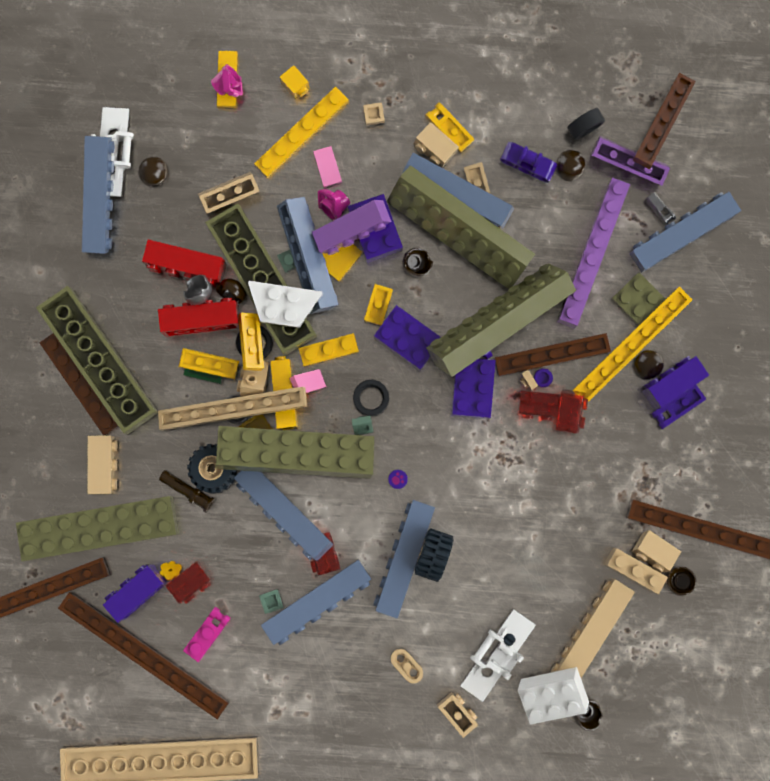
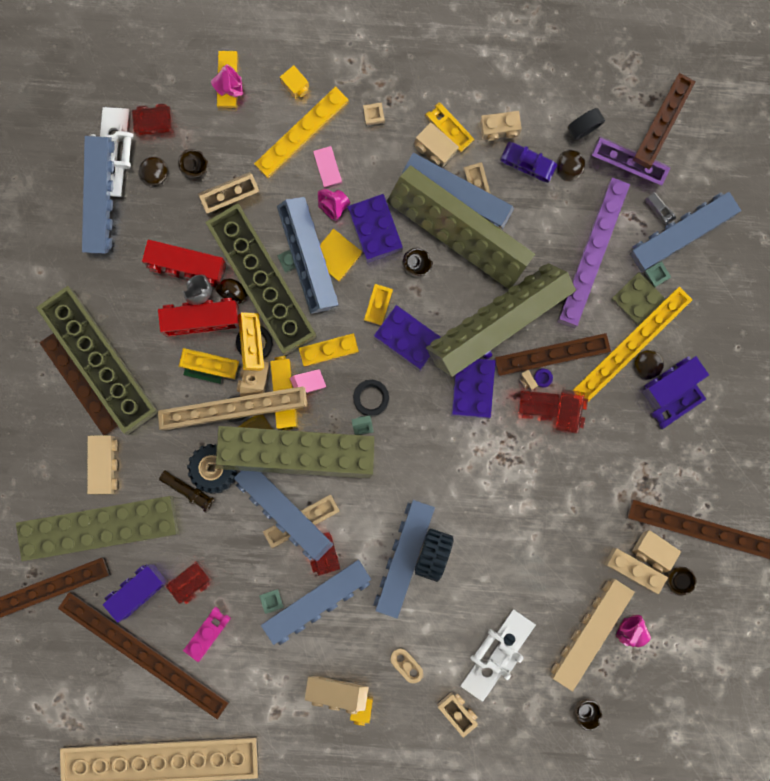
yellow plant [160,561,182,580] -> none
white wing [248,281,323,328] -> none
medium lavender brick [312,200,391,255] -> none
dark purple tile [388,470,408,489] -> none
white brick [518,667,589,725] -> none
none -> clear red brick [132,104,174,136]
none -> dark brown hair [178,149,208,178]
none -> tan plate [263,495,340,549]
none -> tan brick [305,676,369,714]
none -> yellow brick [350,696,373,726]
none -> tan brick [480,111,522,141]
none -> dark pink piece [616,615,651,647]
none -> sand green plate [644,261,671,287]

